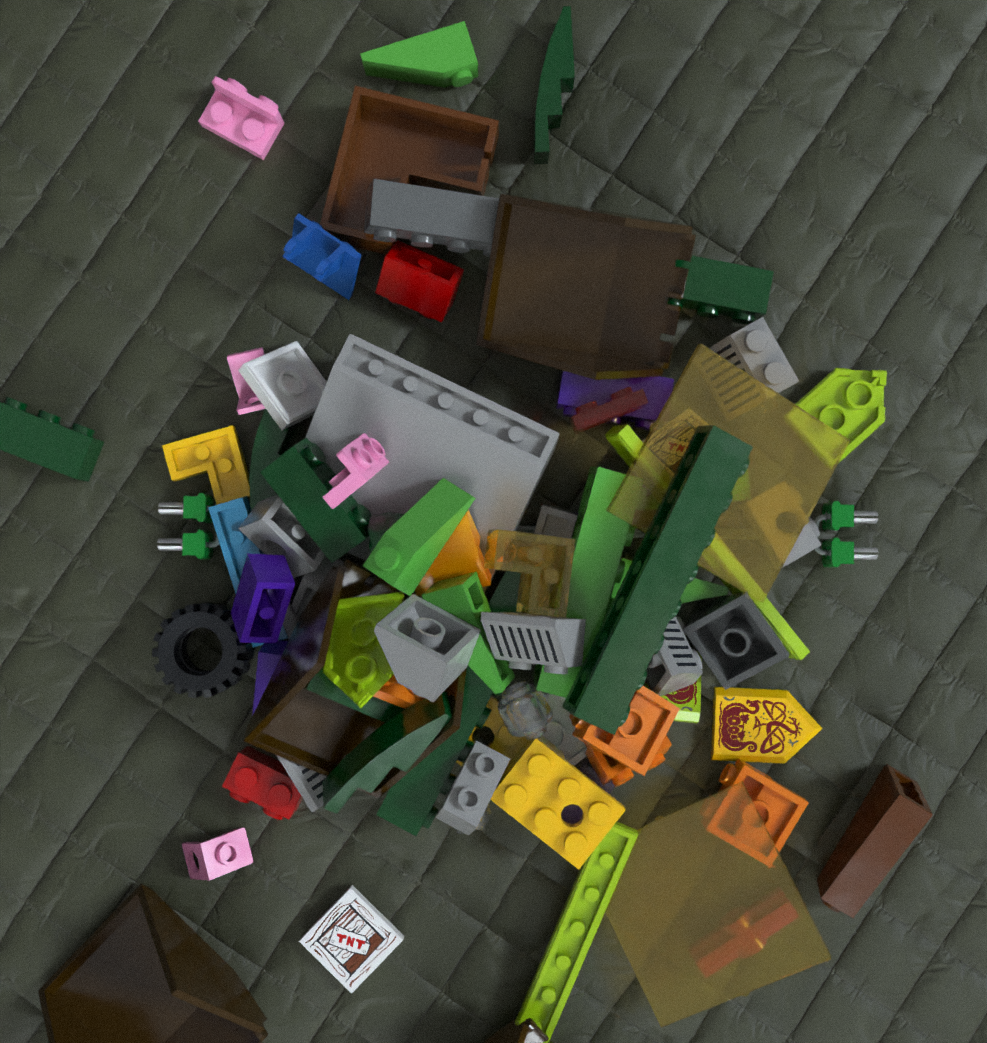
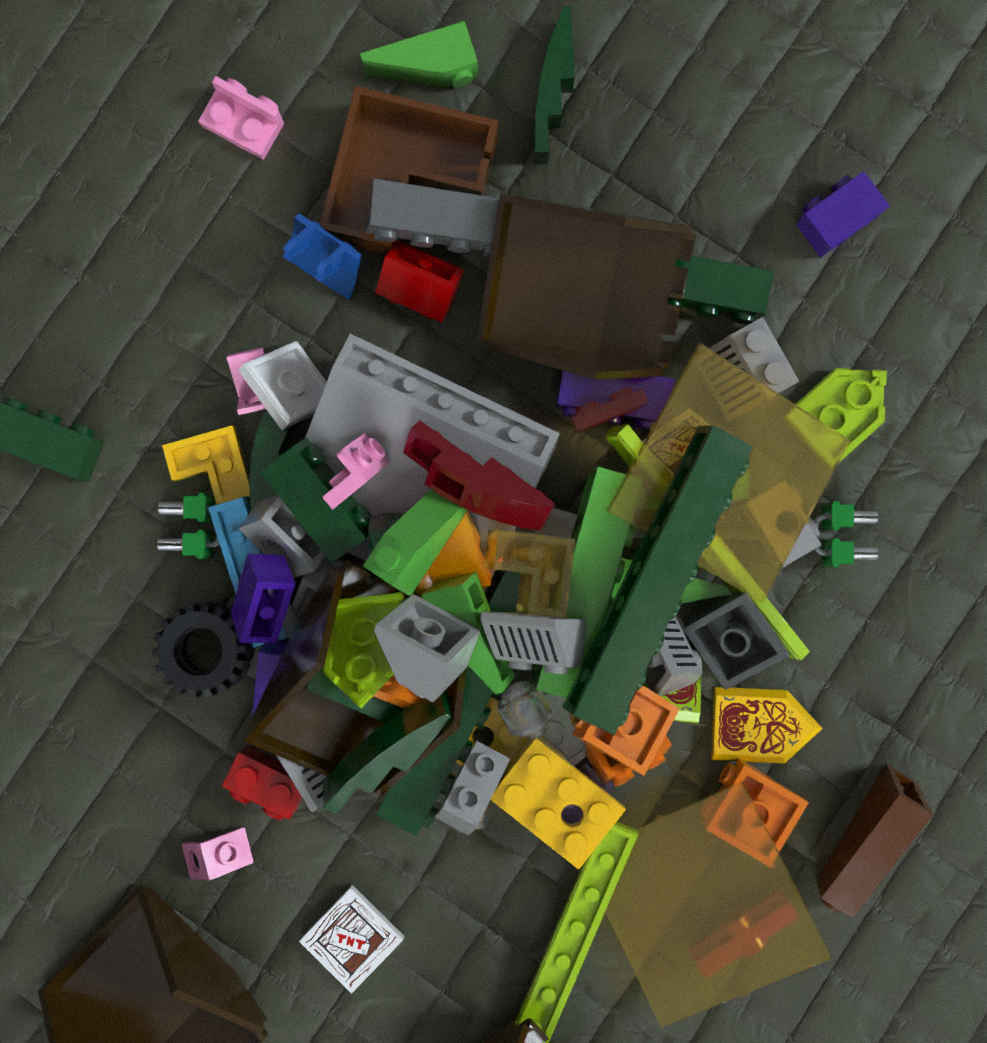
none -> dark red slope [403,420,555,530]
none -> dark purple brick [796,171,890,258]

